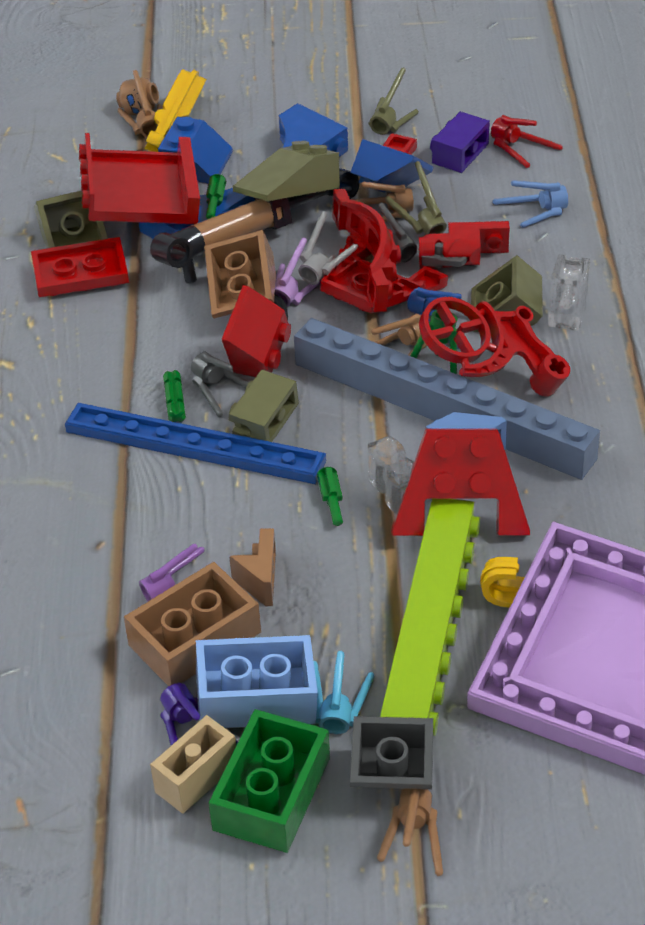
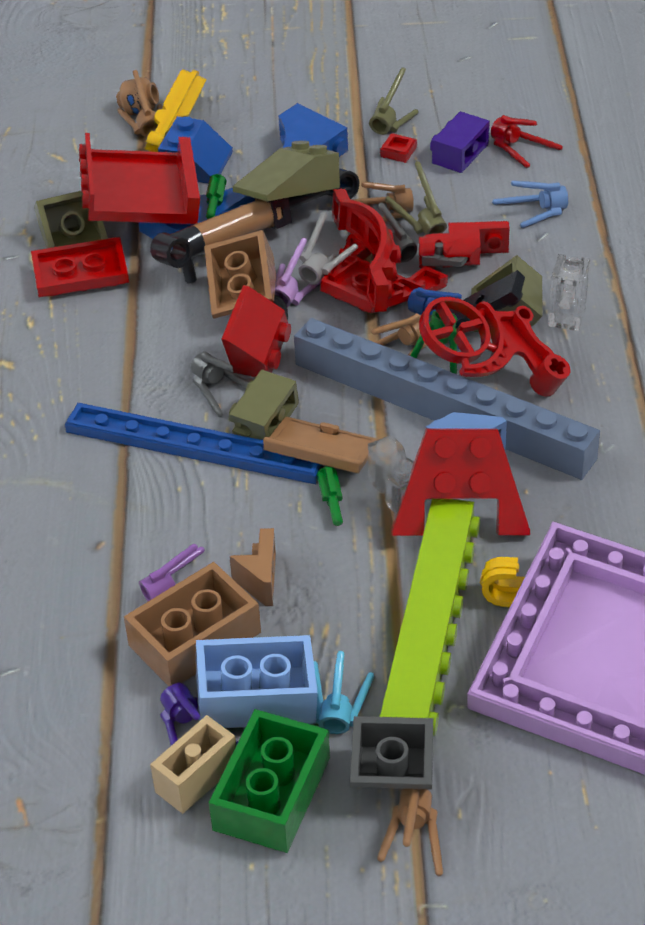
green axle [163,370,186,422] -> none
blue slope [350,139,434,193] -> none
none -> medium nougat door [263,416,380,474]
none -> black tile [449,270,525,329]

